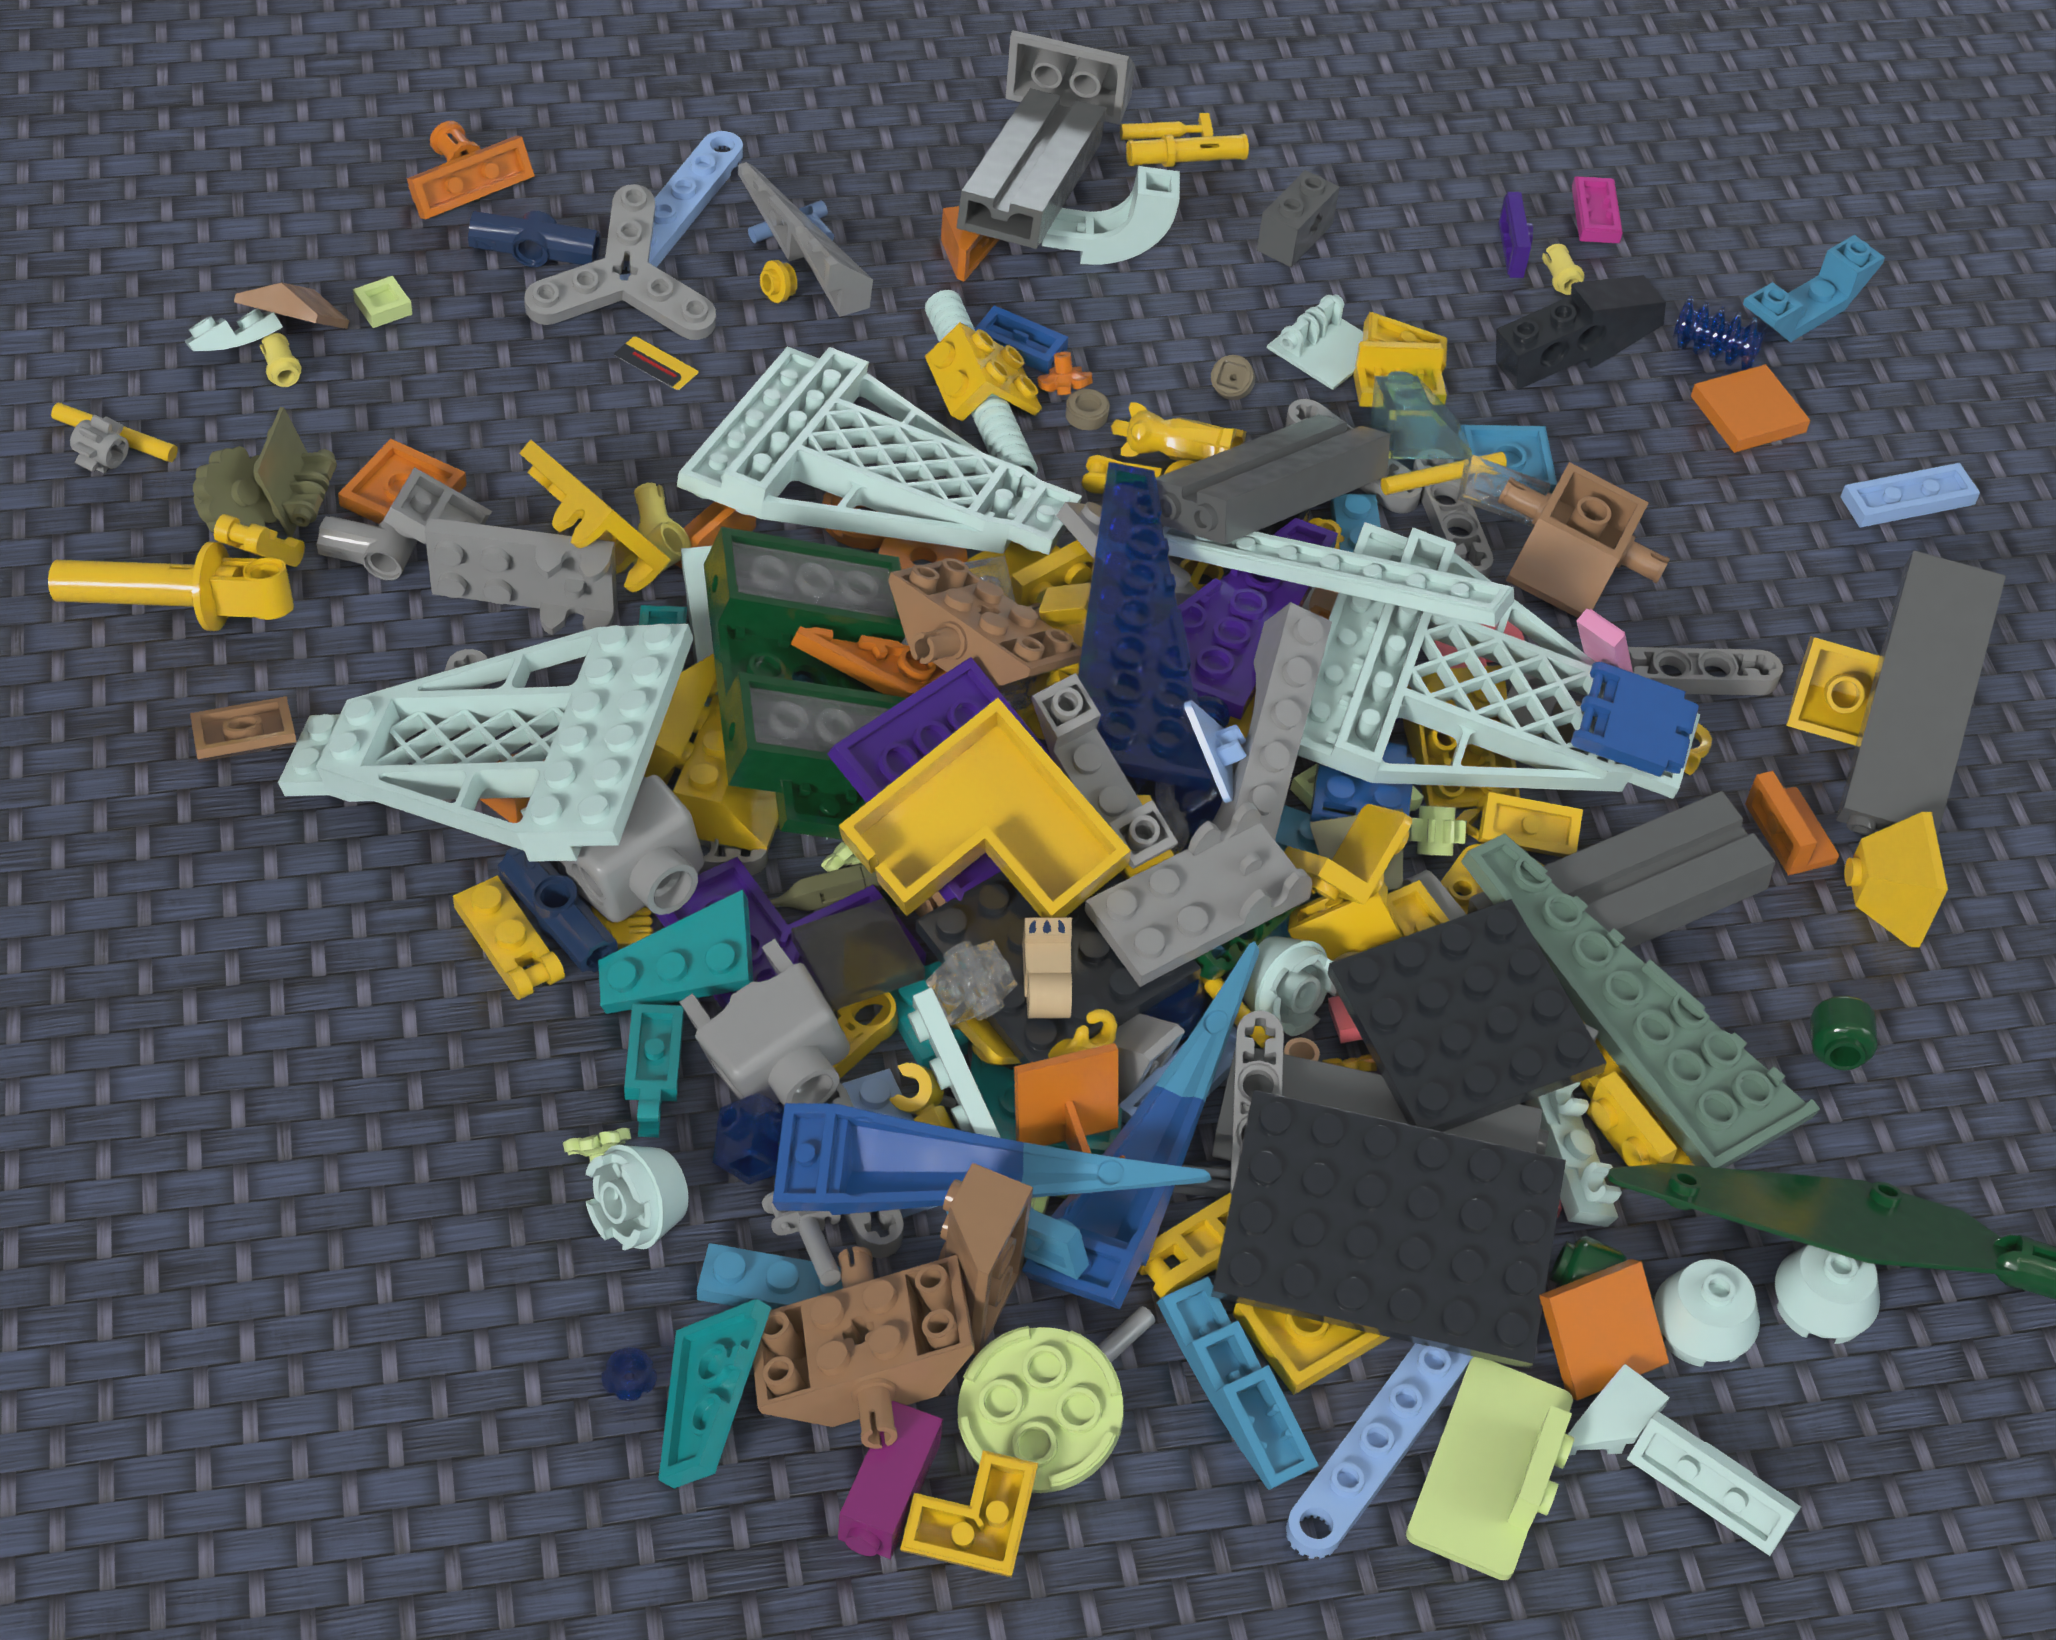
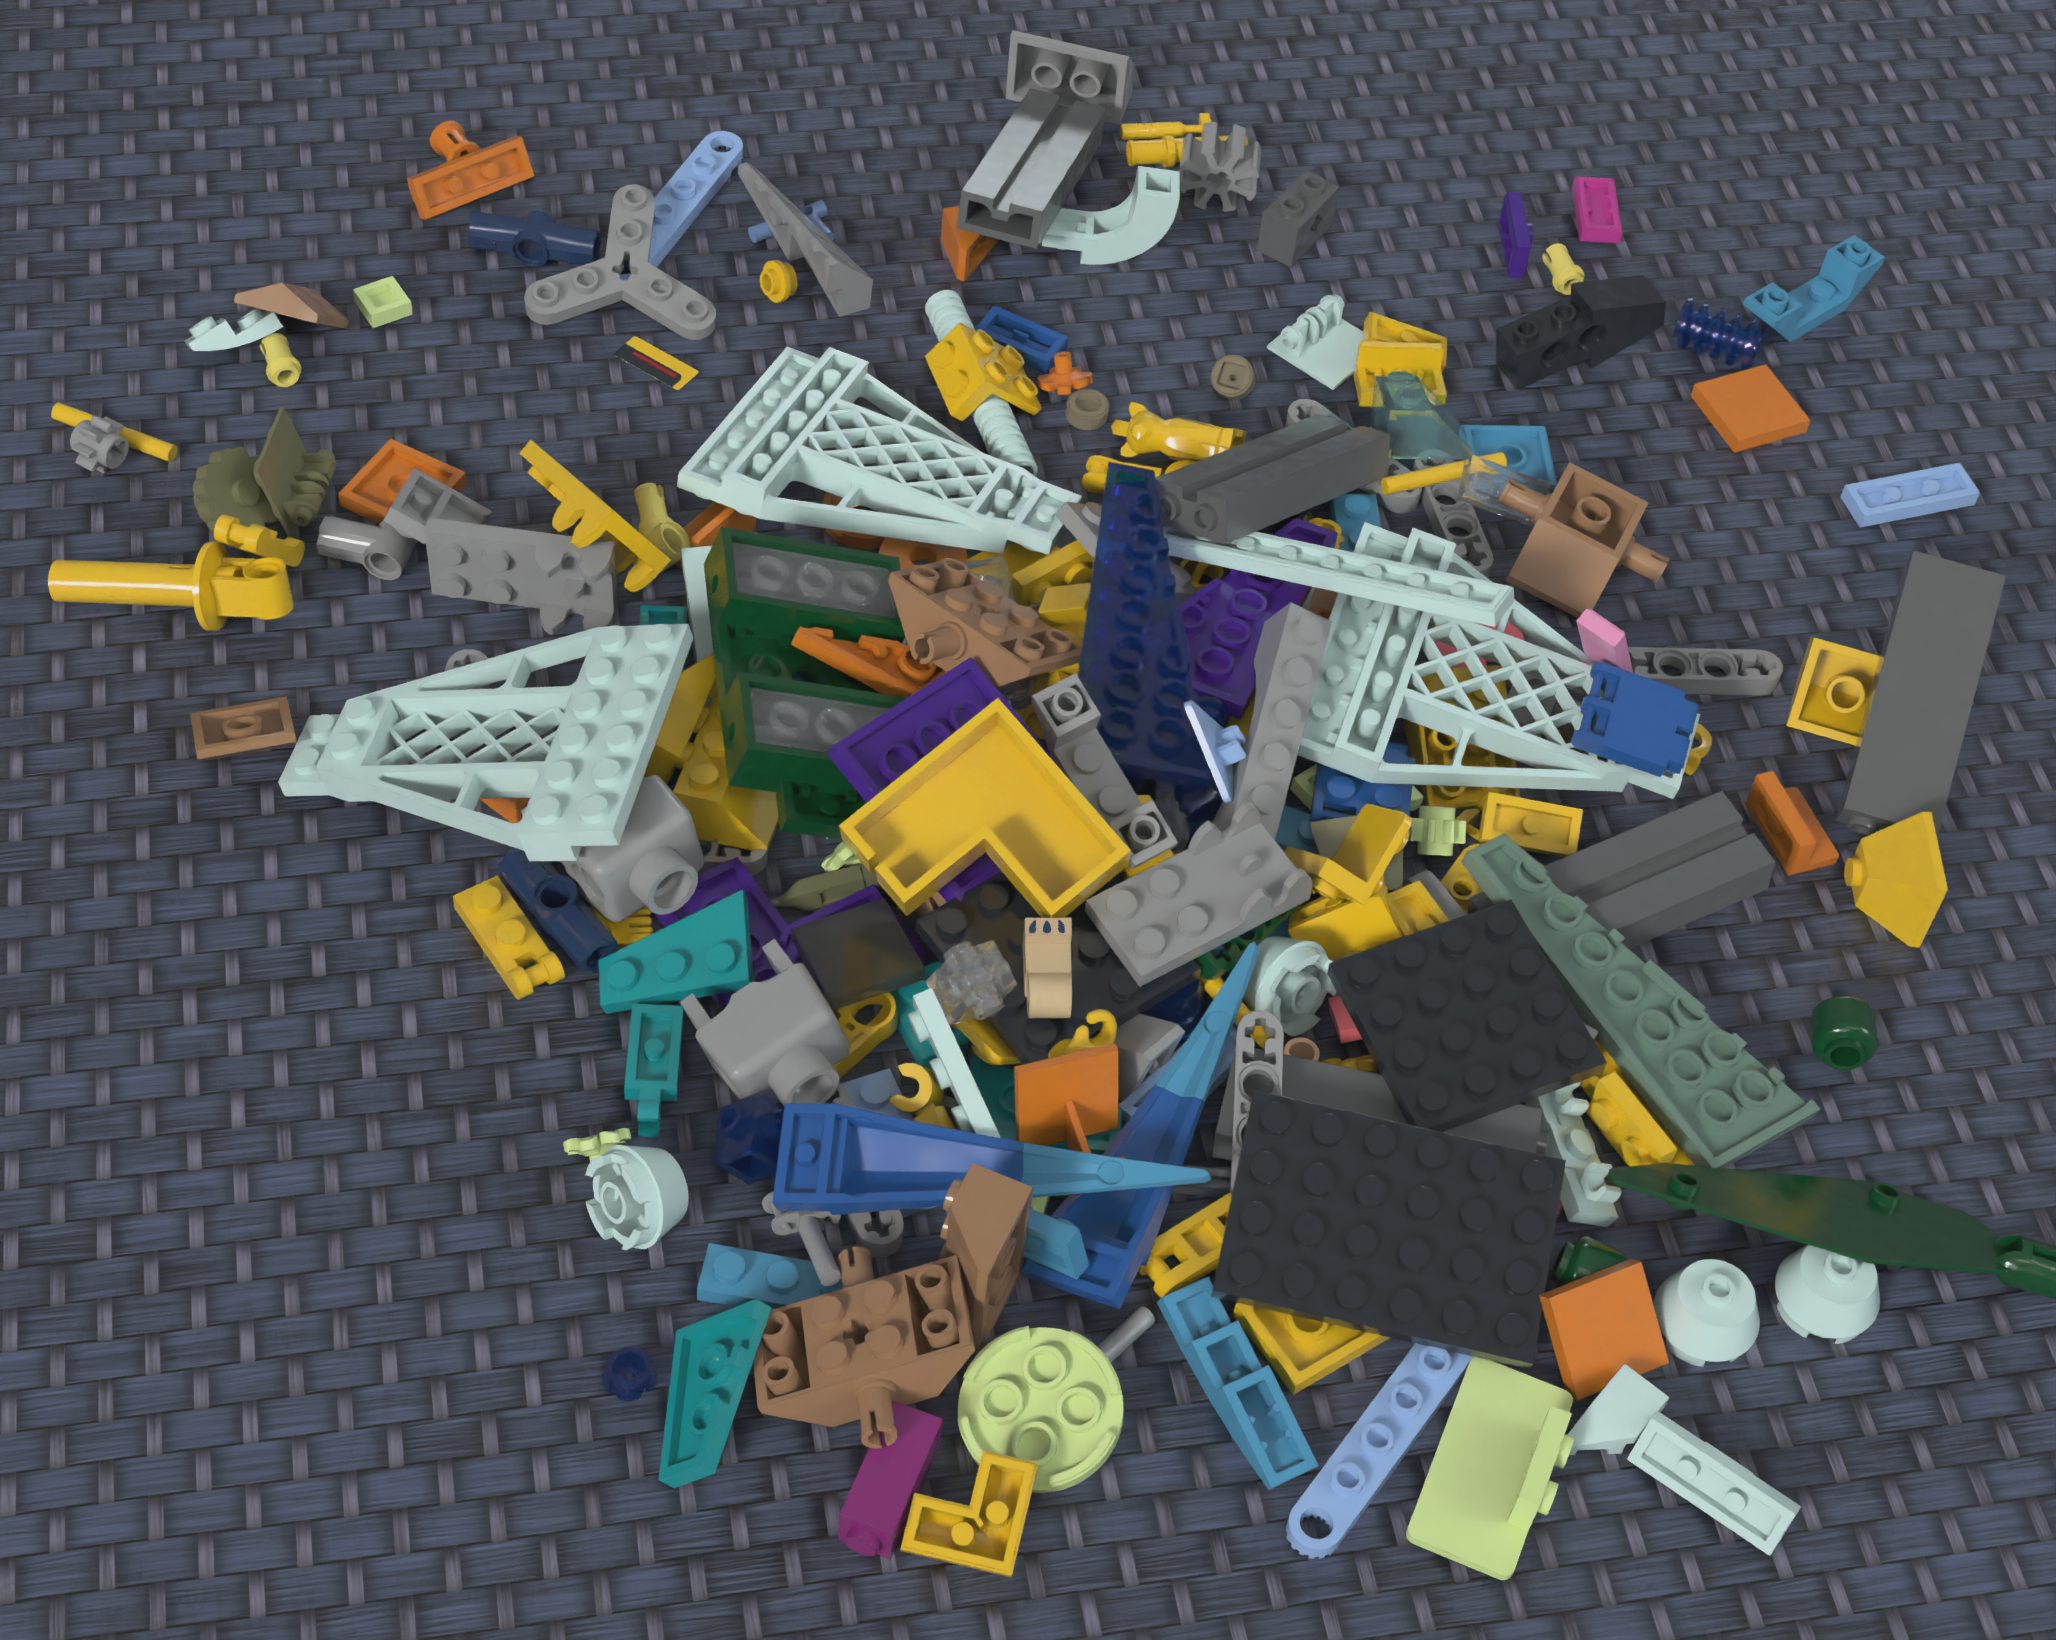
none -> light grey gear [1179,122,1261,212]

